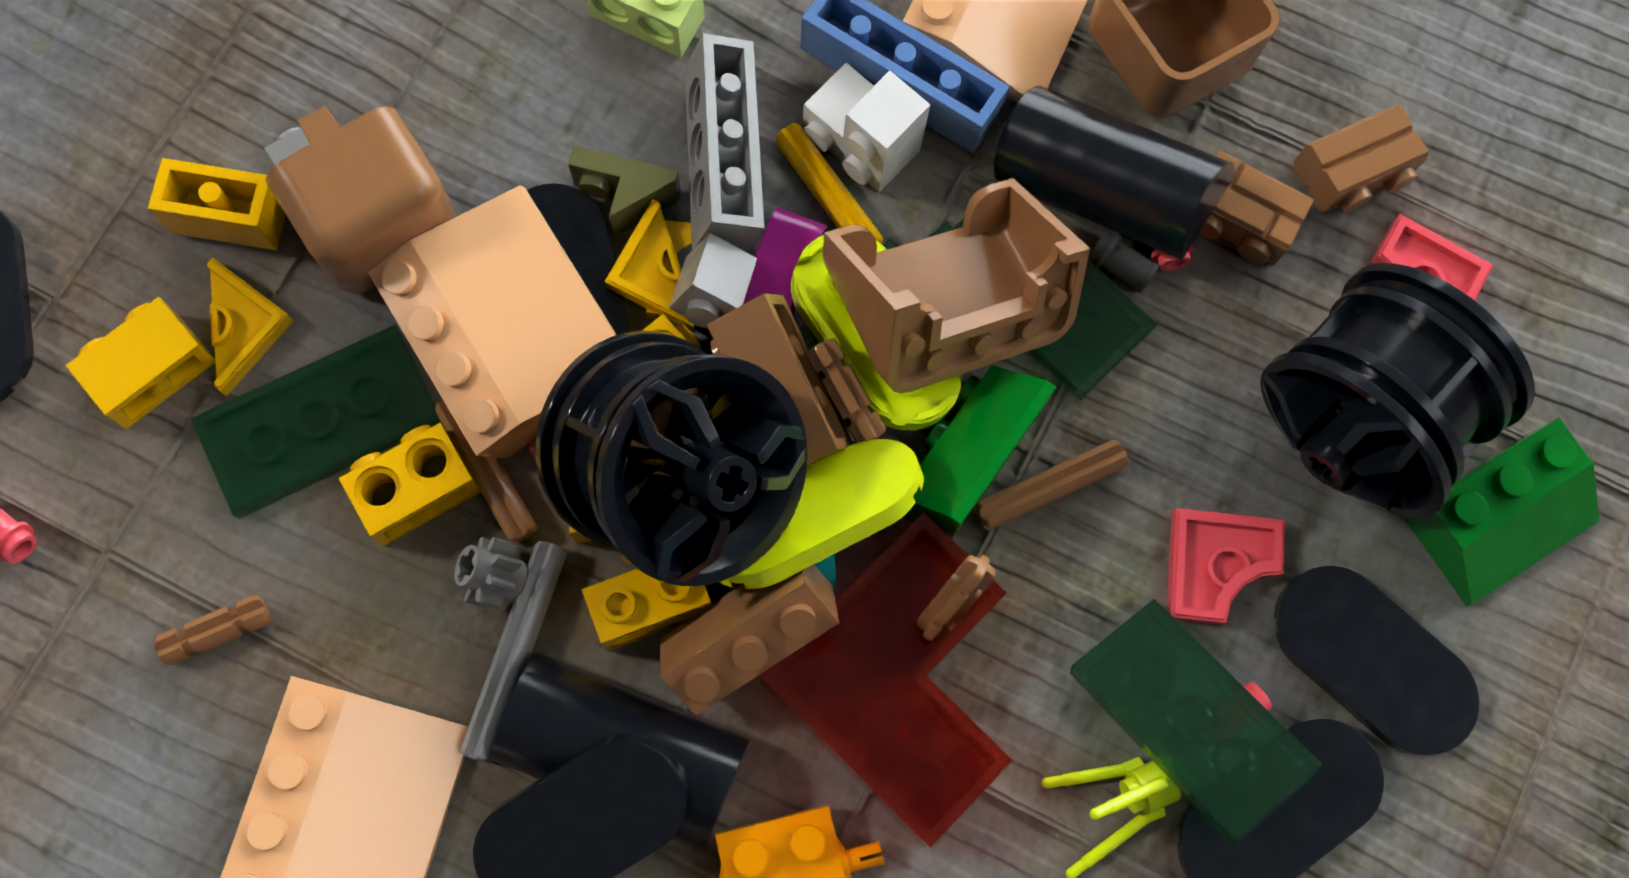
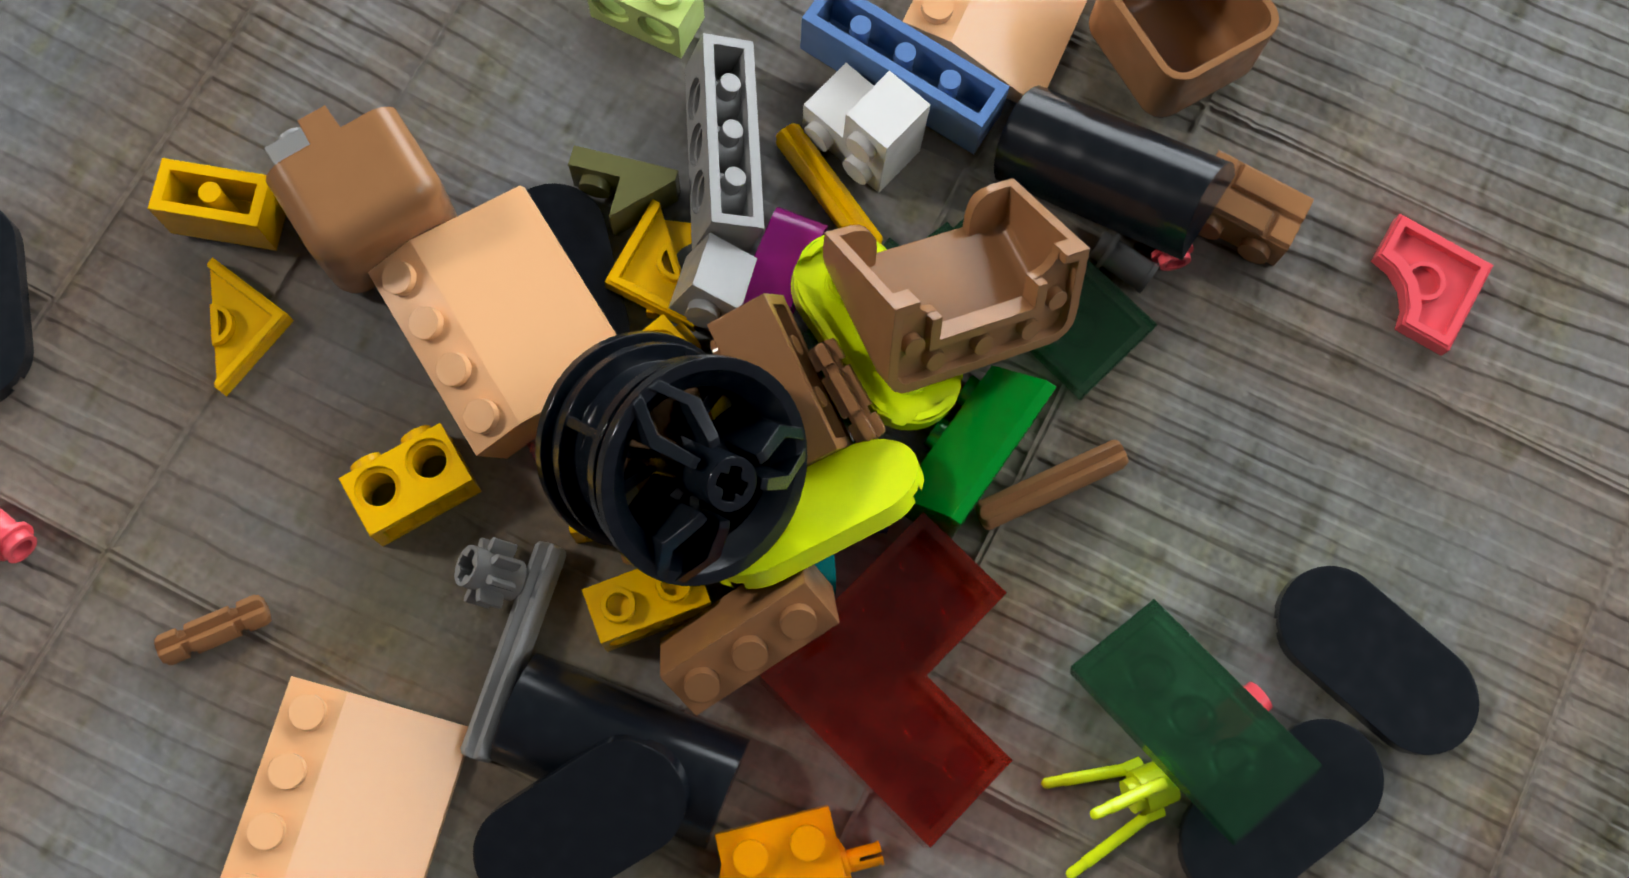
yellow brick [65,297,215,430] -> none
clear green tile [190,324,442,519] -> none
medium nougat axle [435,400,537,543] -> none
medium nougat axle [917,554,996,641] -> none
coral tile [1166,508,1285,626] -> none
black wheel [1260,263,1535,518] -> none
medium nougat brick [1293,105,1429,214] -> none
green slope [1403,417,1600,607] -> none

